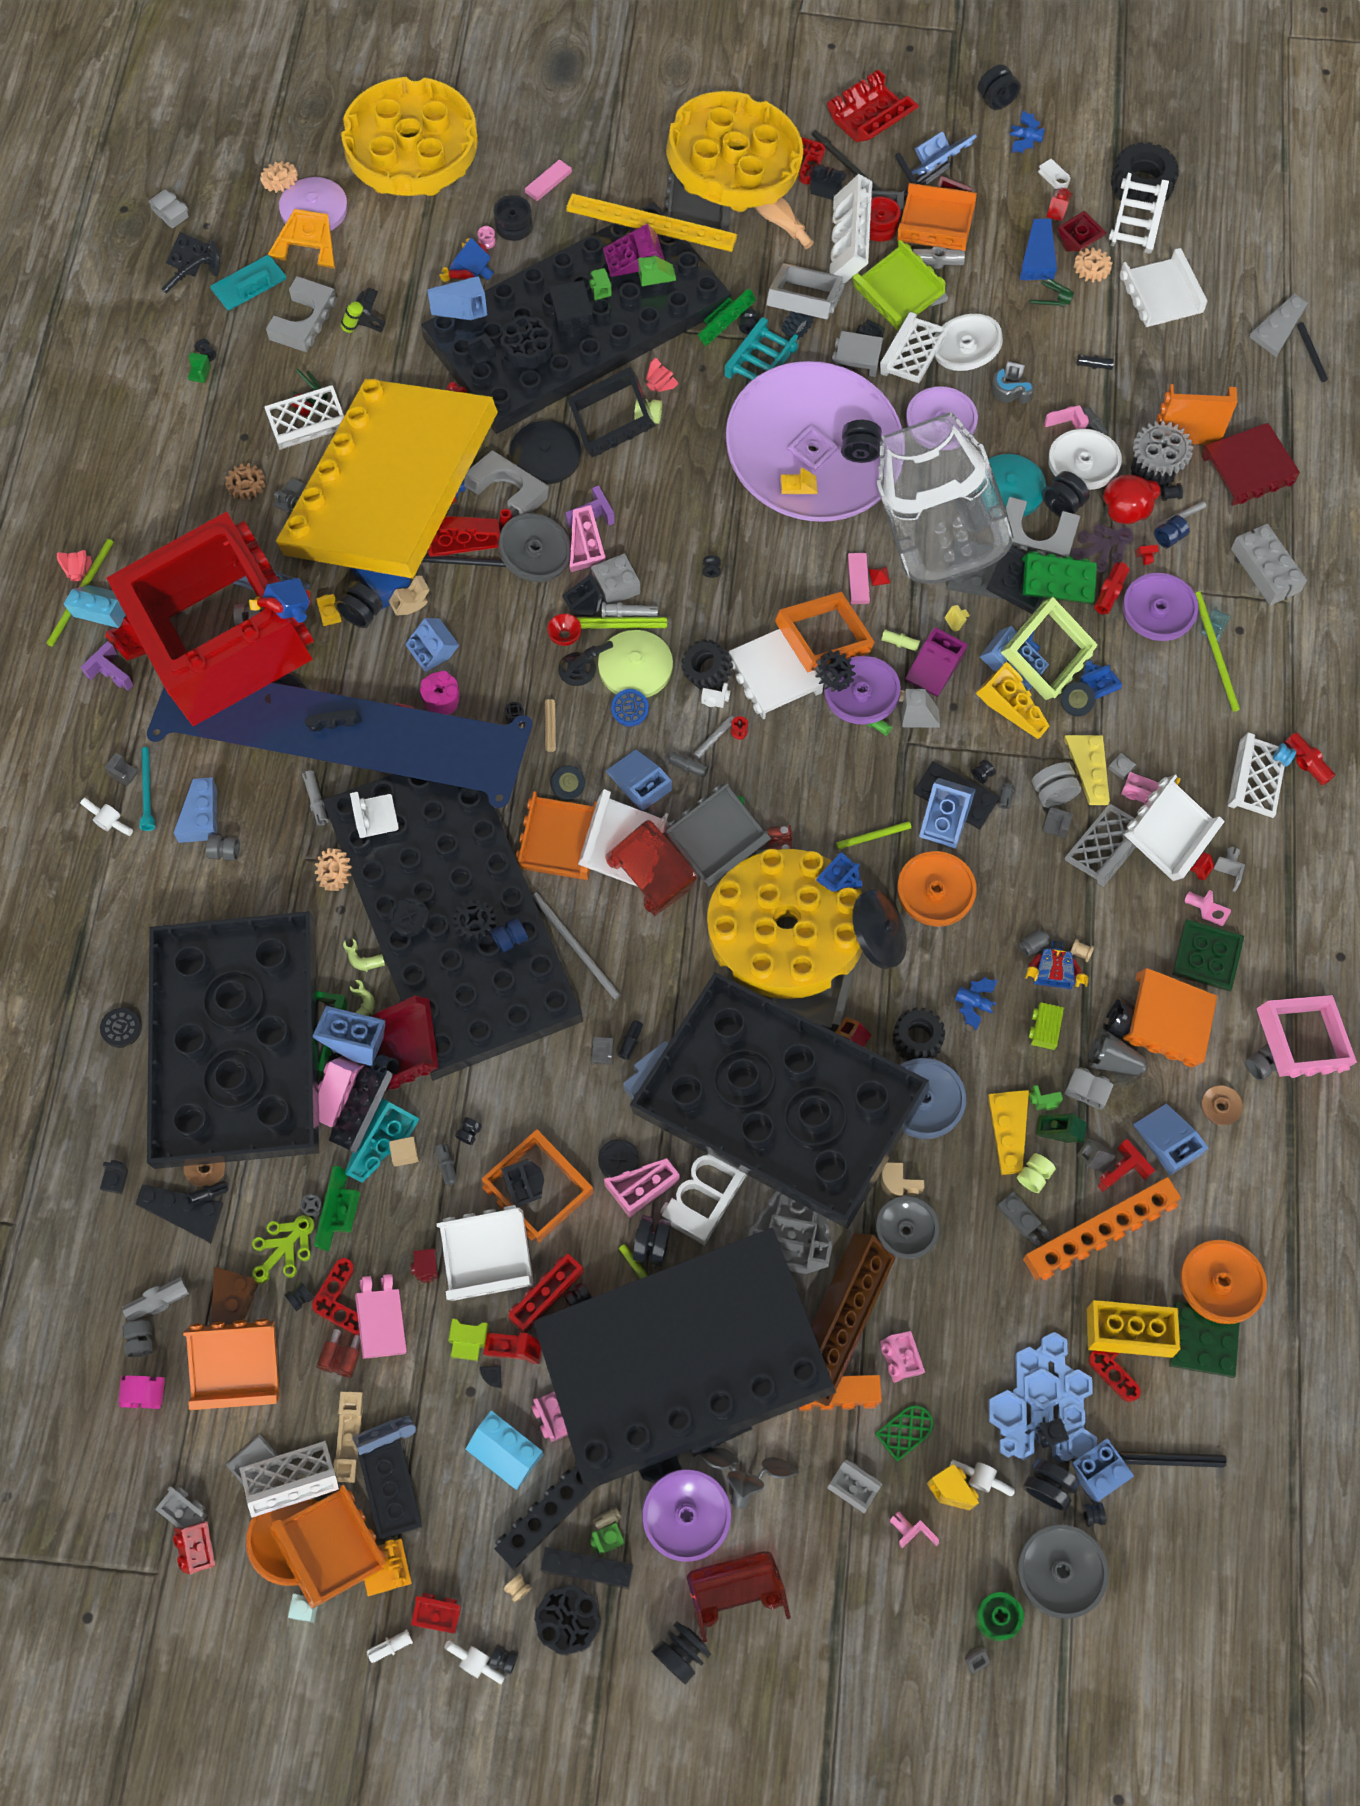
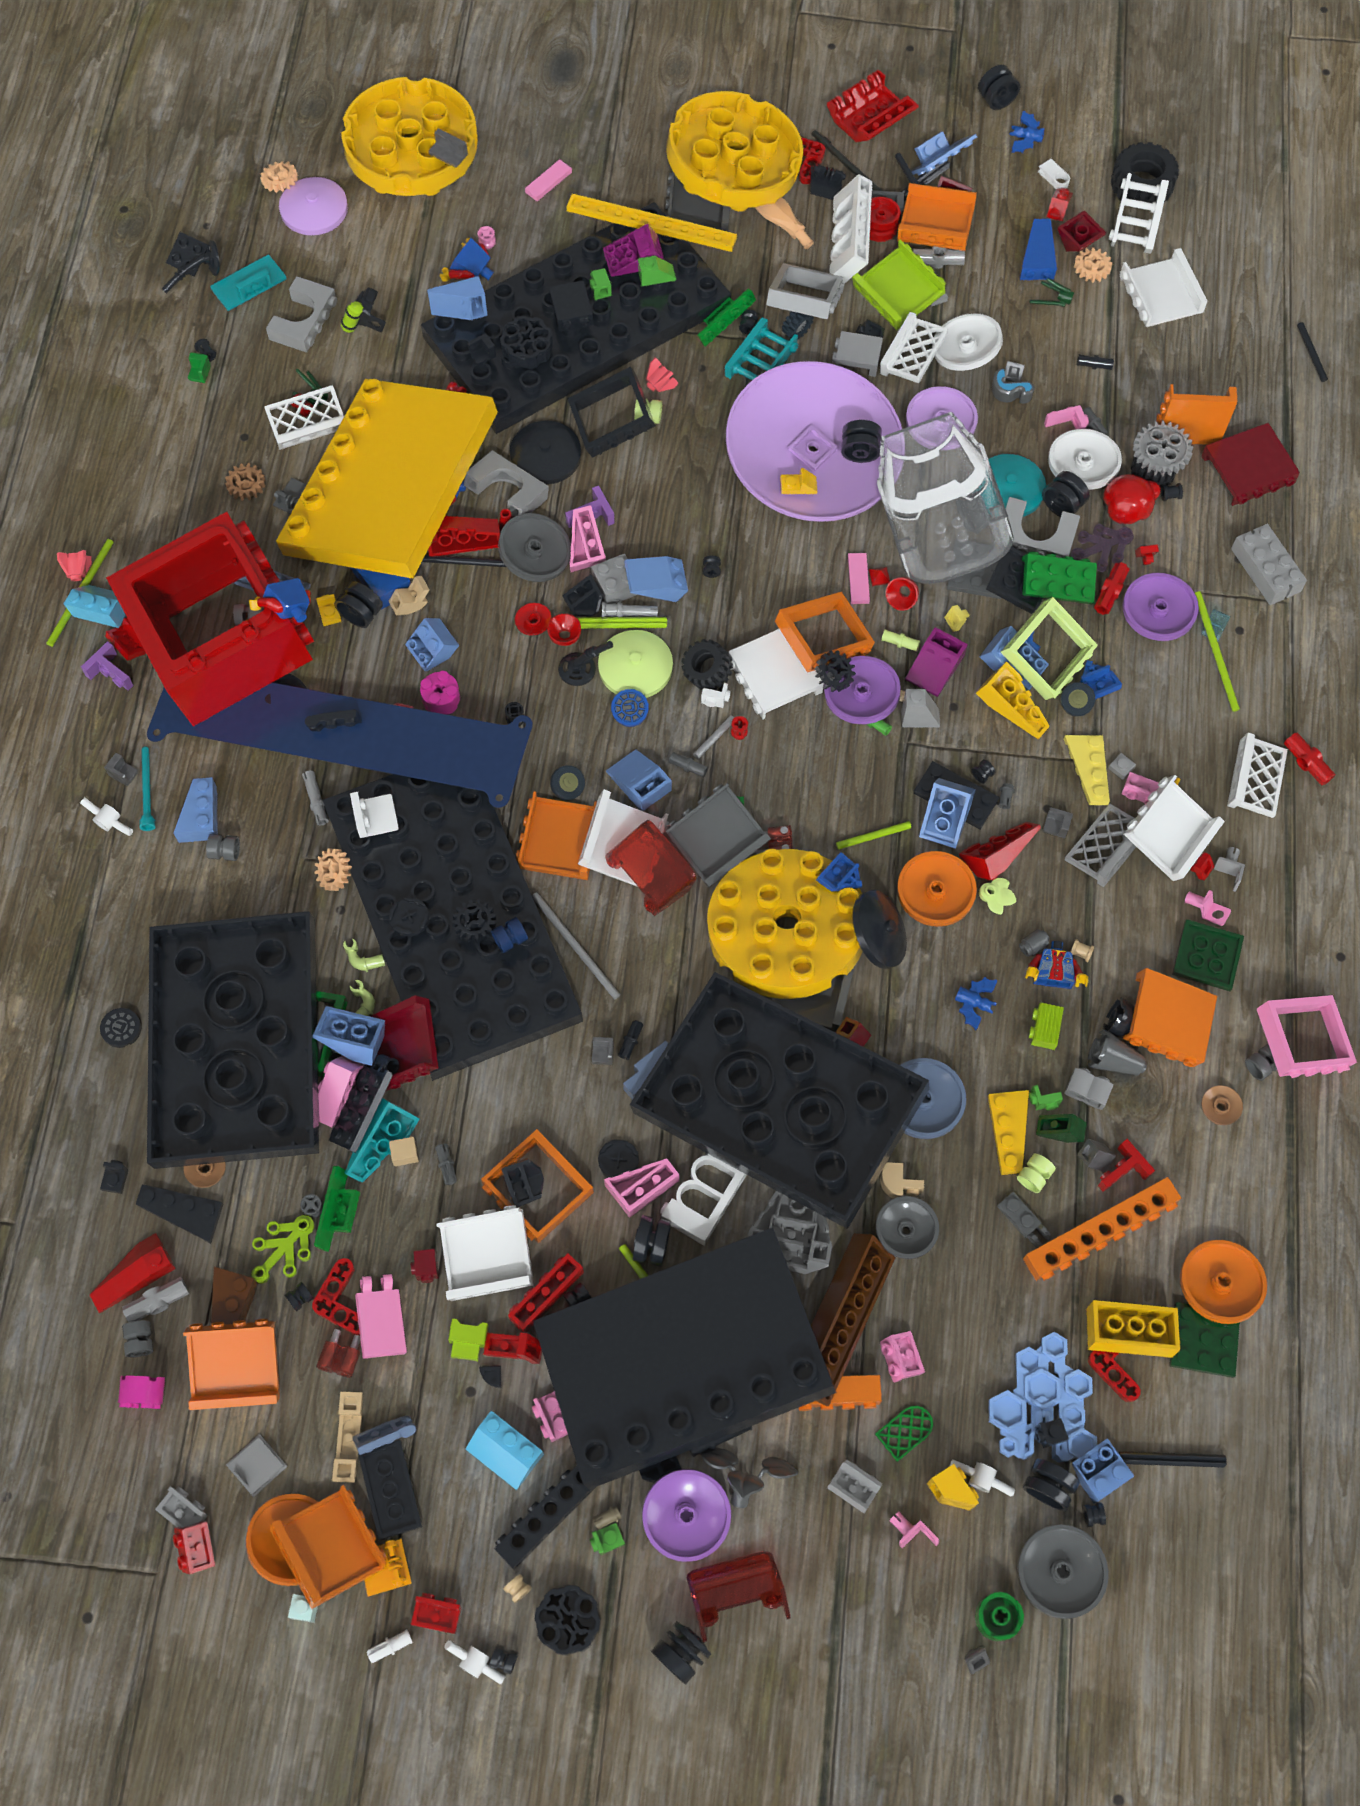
light grey brick [149,189,188,228] -> none
black axle [186,1181,229,1206] -> none
white fence [239,1441,339,1518] -> none
light orange wing [268,209,335,268] -> none
black wheel [455,1117,482,1145] -> none
black wheel [494,195,533,241] -> none
black arch [541,1547,633,1590] -> none
tan axle [545,699,556,752] -> none
black tyre [892,1007,945,1061] -> none
light grey wheel [1031,762,1082,808] -> none
medium blue slope [1133,1104,1208,1176] -> none
dark blue wheel [1154,515,1190,549] -> none
light grey bar [1157,501,1207,527] -> none
light grey wing [1250,293,1308,357] -> none
dark azure wheel [1272,743,1296,767] -> none
none -> red wedge [90,1233,176,1313]
none -> flat silver panel [429,128,468,168]
none -> red dish [515,603,552,636]
none -> medium blue slope [624,556,688,602]
none -> red piece [885,577,919,611]
none -> red wedge [959,822,1041,880]
none -> yellowish green plate [979,878,1016,915]

